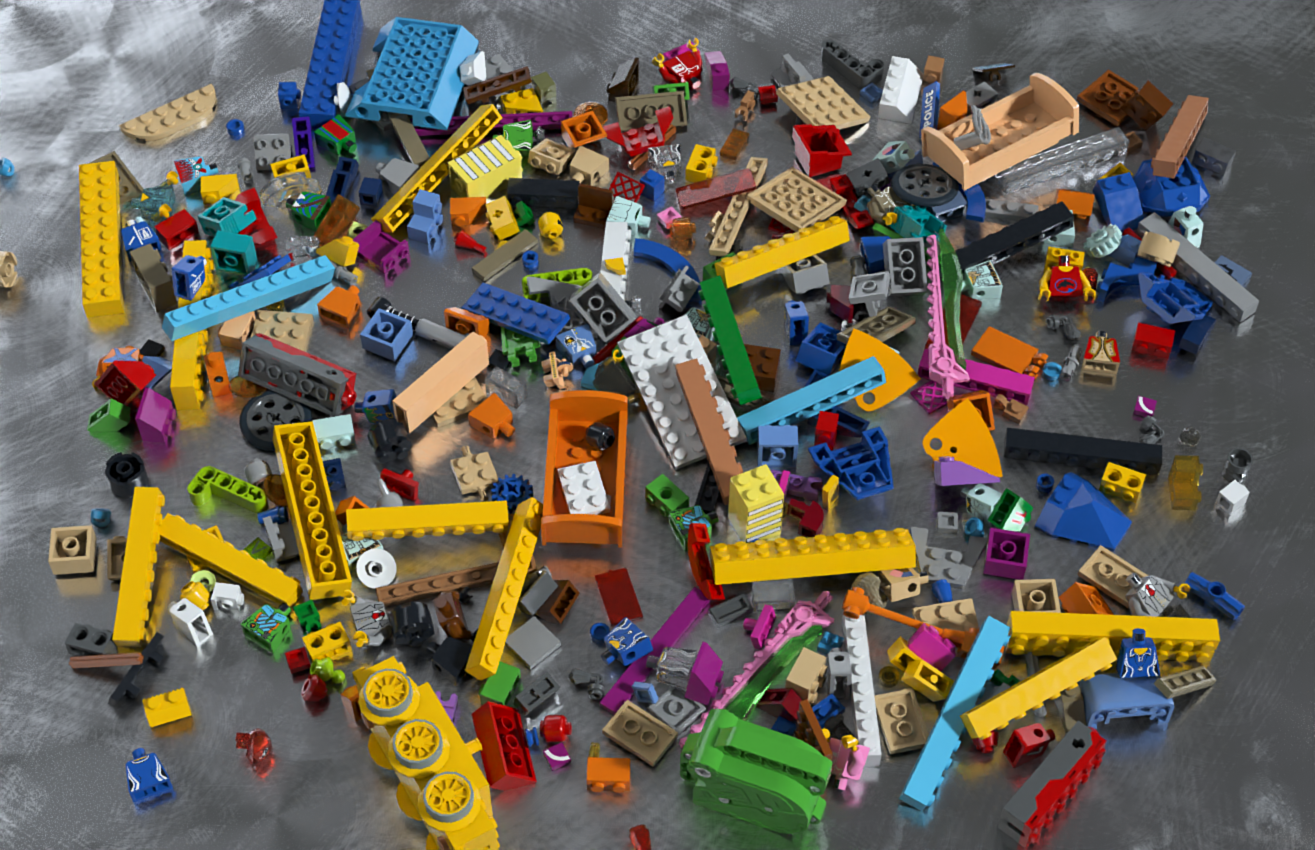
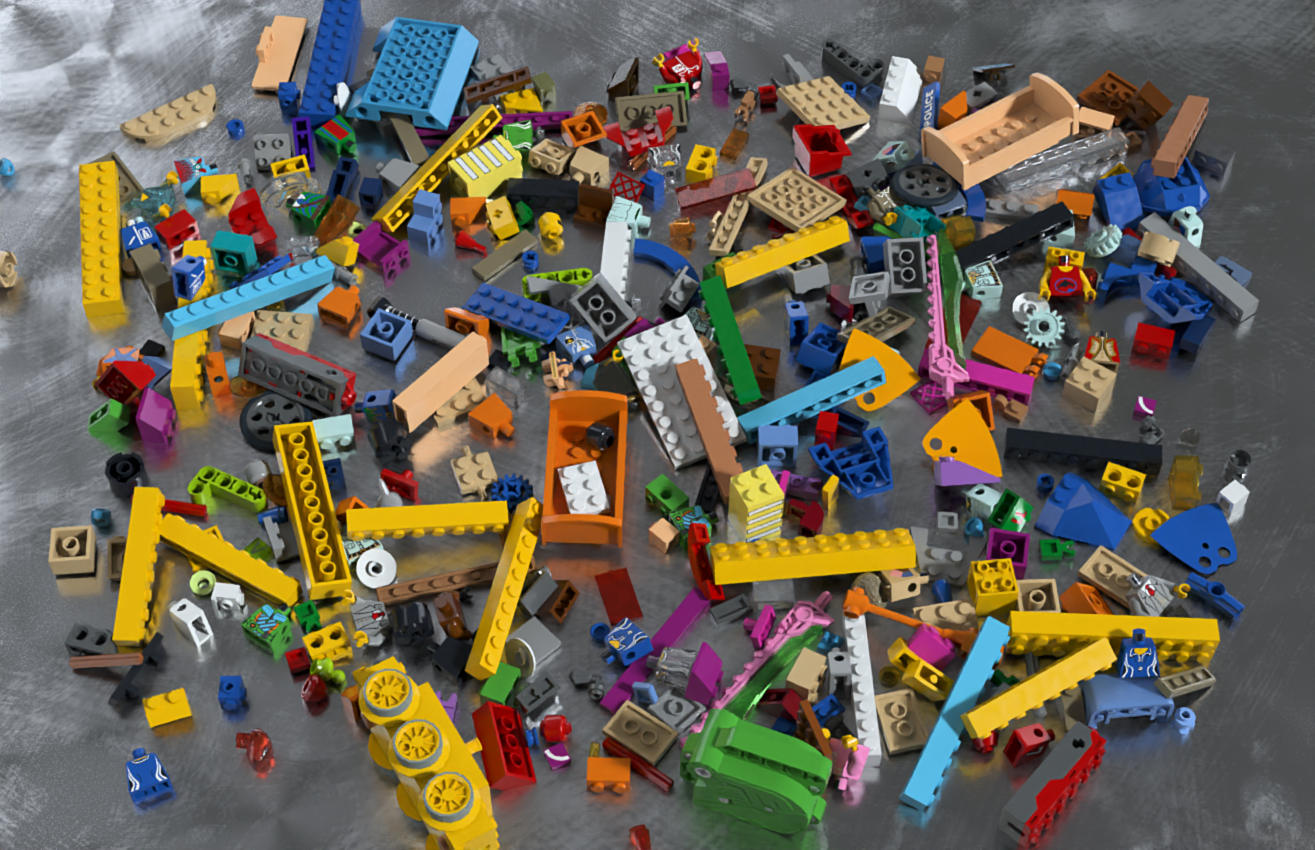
yellow head [180,581,211,610] -> none
teal piece [197,197,257,237] -> none
white slope [460,51,486,86] -> none
yellow tile [605,257,626,275] -> none
bright pink plate [657,206,682,229] -> none
light grey piece [954,105,991,151] -> none
none -> tan tile [122,258,136,276]
none -> red axle [130,494,207,516]
none -> blue brick [218,676,247,710]
none -> light nougat bracket [251,15,308,91]
none -> white dish [505,638,536,678]
none -> red axle [602,737,674,791]
none -> light nougat brick [649,518,680,554]
none -> blue bush [841,82,857,98]
none -> clear yellow brick [939,215,976,254]
none -> yellow brick [966,558,1019,617]
none -> white dish [1012,292,1049,325]
none -> light aqua gear [1024,307,1065,348]
none -> green plate [1038,539,1076,561]
none -> tan brick [1062,356,1117,412]
none -> light nougat brick [1077,106,1115,142]
none -> yellow tile [1132,508,1170,544]
none -> blue piece [1150,502,1237,574]
none -> light blue brick [1169,707,1196,736]

